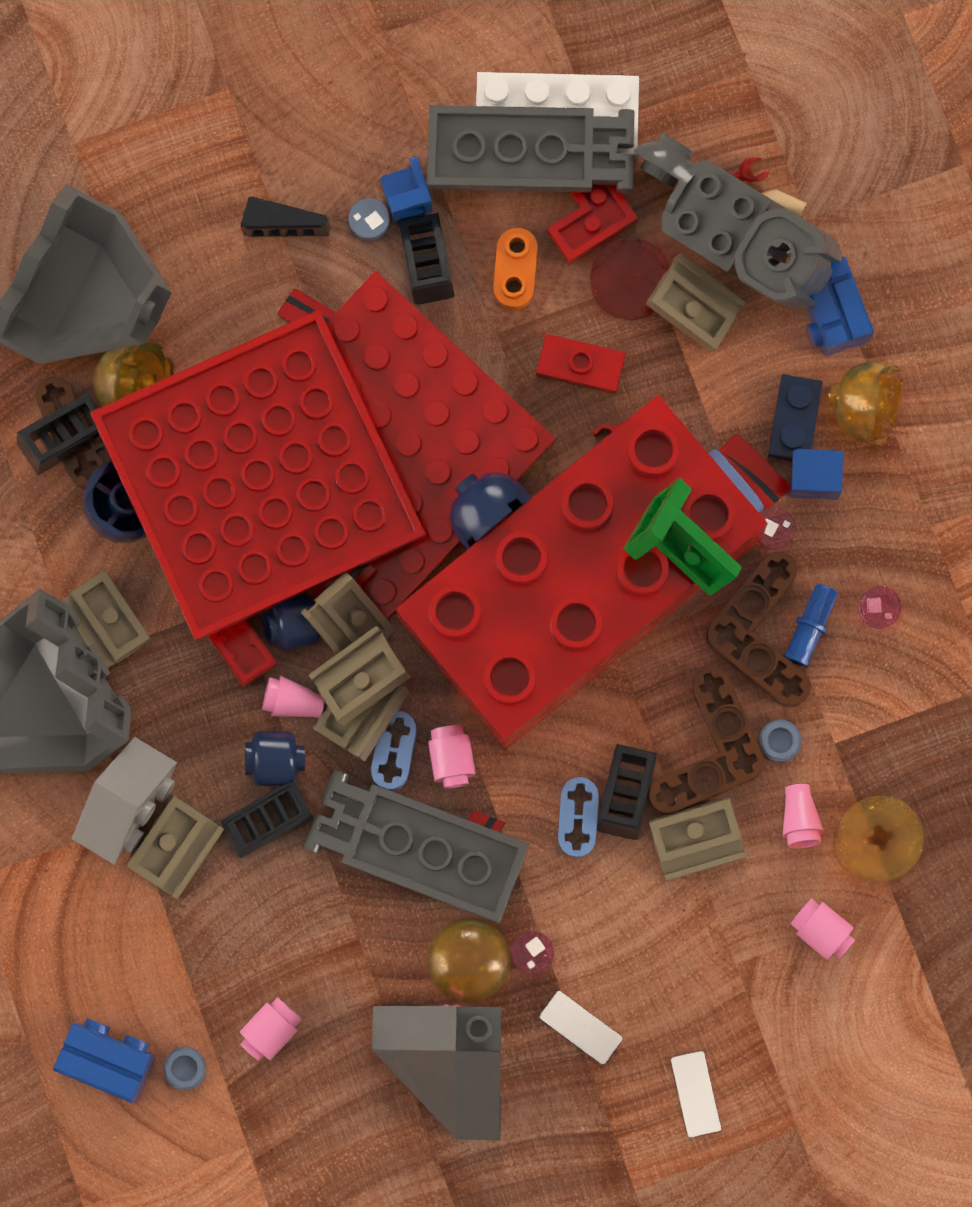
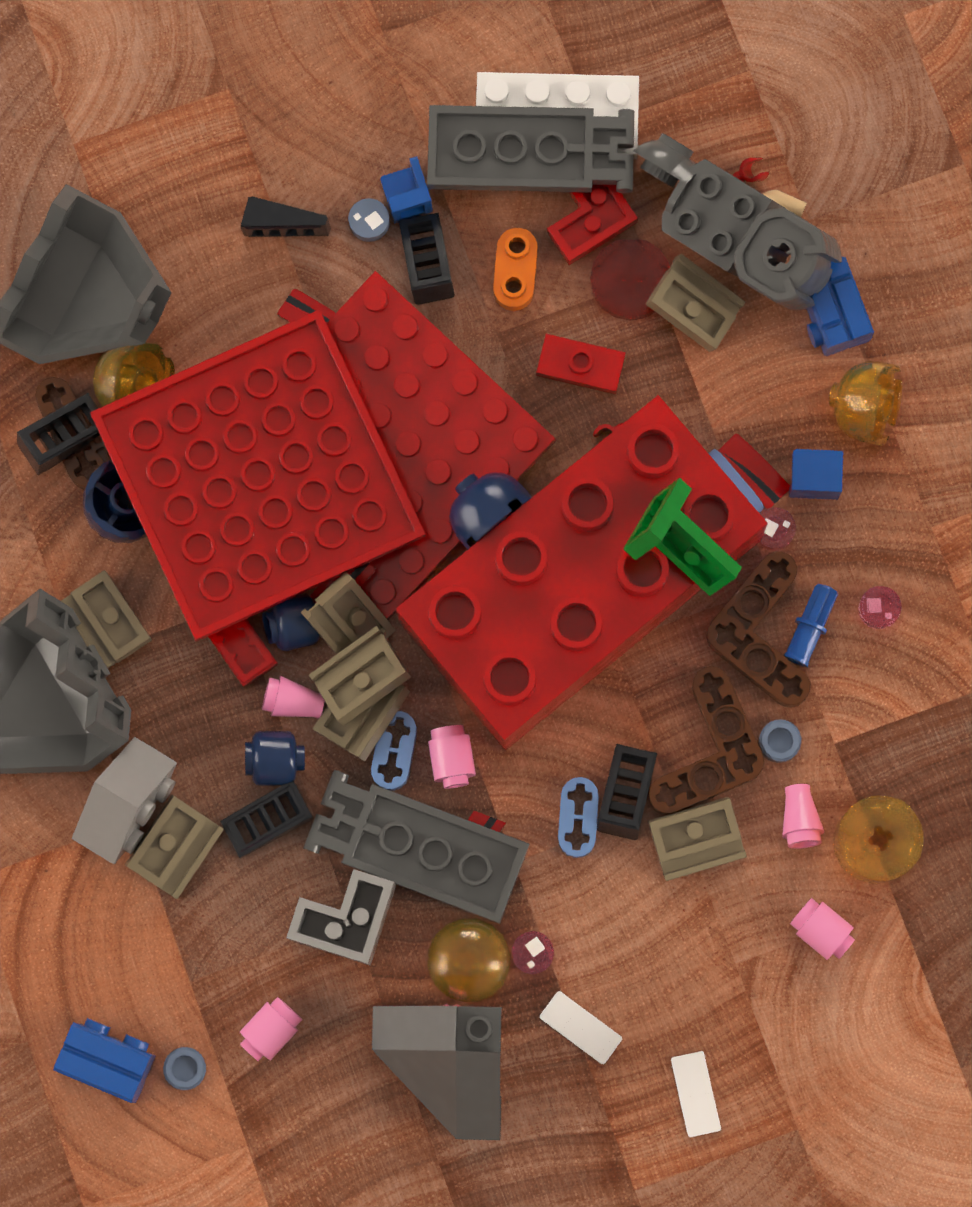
dark blue plate [768,374,823,461] -> none
none -> light grey brick [286,869,396,966]

